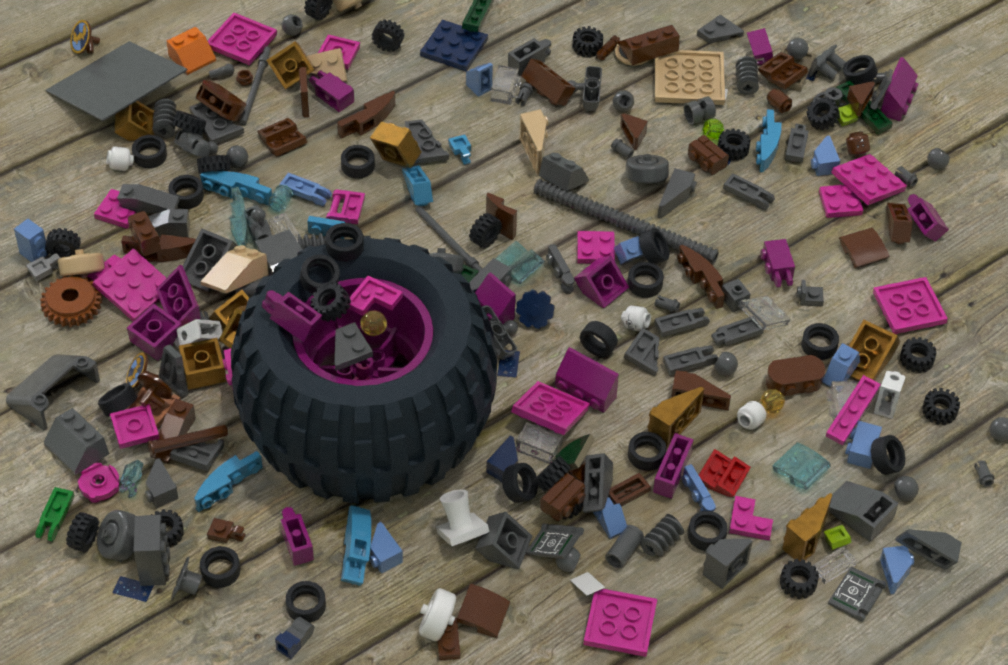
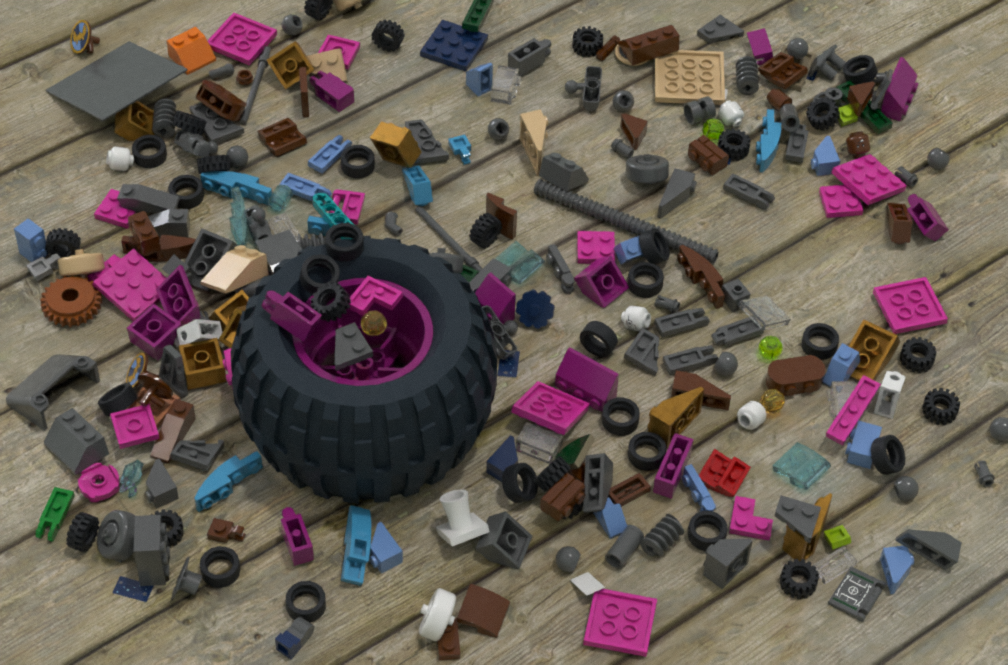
reddish brown axle [148,425,228,456] -> none
reddish brown slope [337,91,396,139] -> none
dark grey pin [515,83,533,106] -> none
reddish brown brick [521,59,576,106] -> none
dark grey piece [526,523,584,559] -> none
magenta hinge [760,239,795,288] -> none
dark grey bracket [796,280,824,306] -> none
dark grey slope [828,481,899,542] -> none
reddish brown slope [839,227,890,269] -> none
none -> dark grey brick [162,255,196,283]
none -> medium blue hinge [308,135,352,174]
none -> teal beam [313,193,354,240]
none -> dark grey arm [385,211,403,236]
none -> dark grey piece [487,118,510,140]
none -> black tyre [602,397,640,436]
none -> white head [718,100,744,127]
none -> clear neon green piece [758,336,783,360]
none -> dark grey wing [775,495,821,543]
none -> dark grey pin [780,104,800,132]

